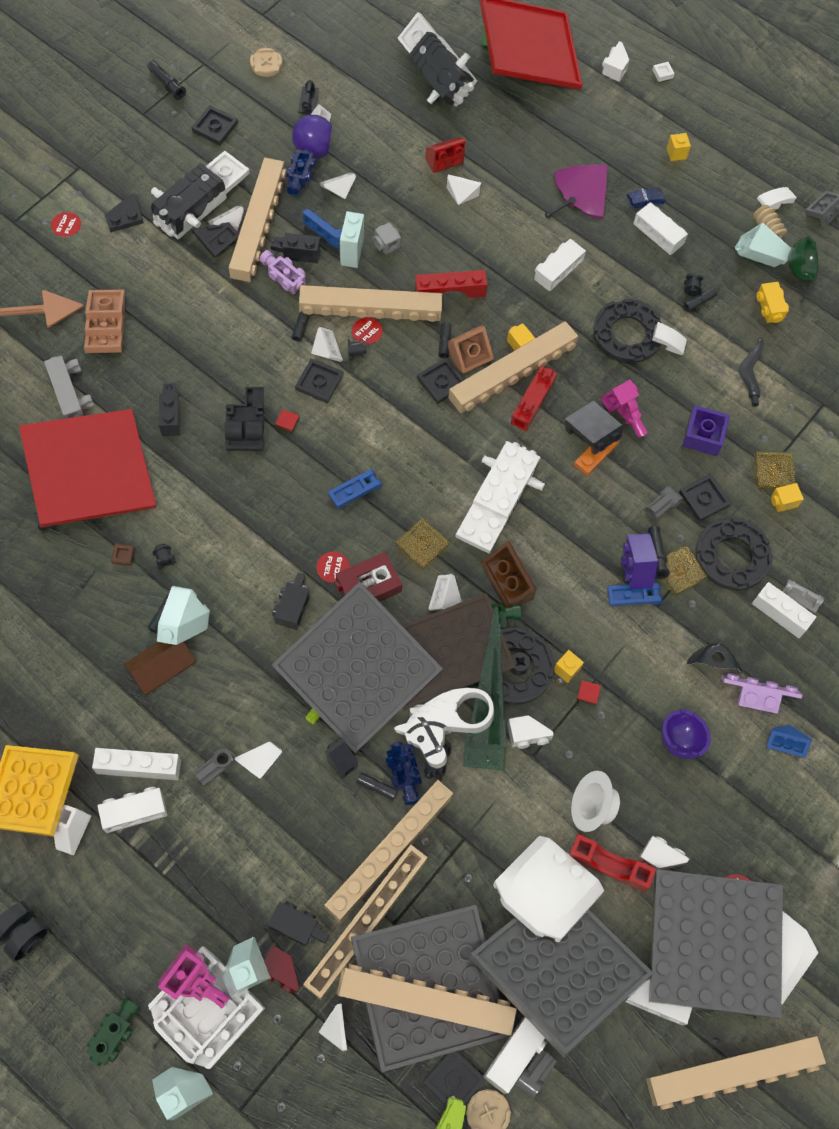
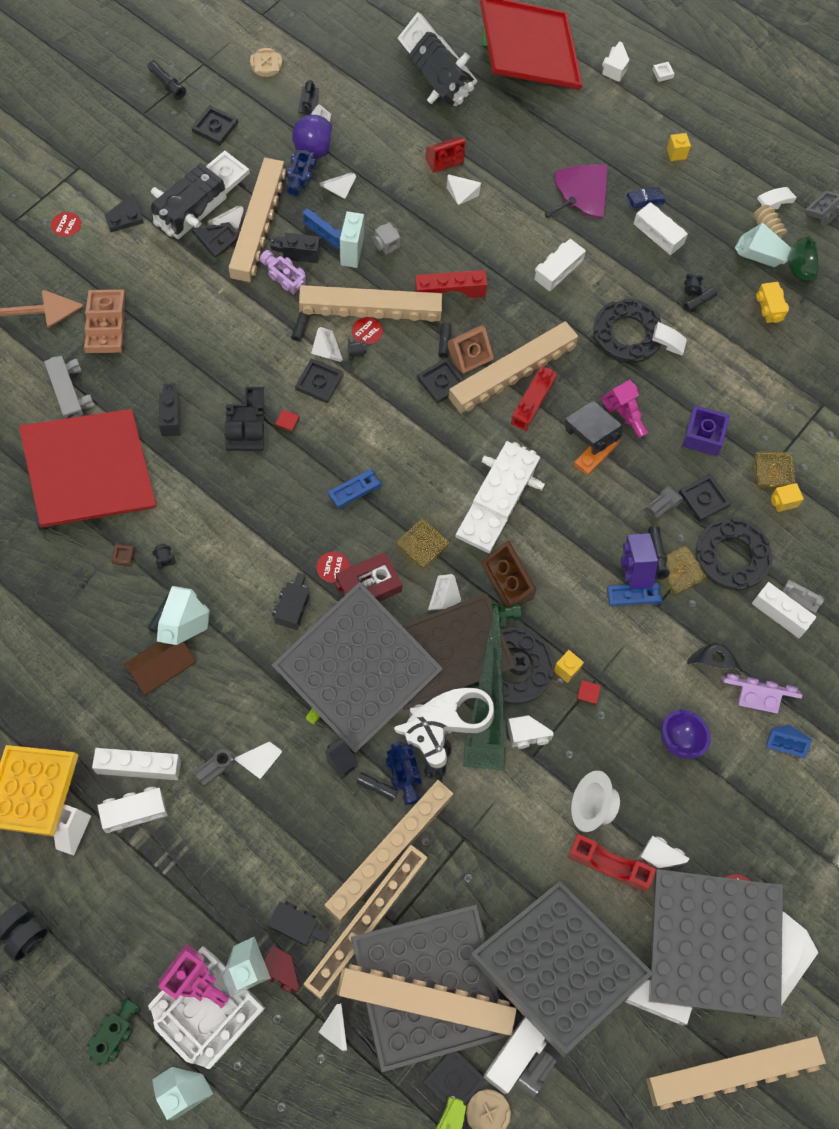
white wedge [493,836,604,942] -> none
yellow brick [507,323,536,350] -> none
black piece [739,338,764,407] -> none

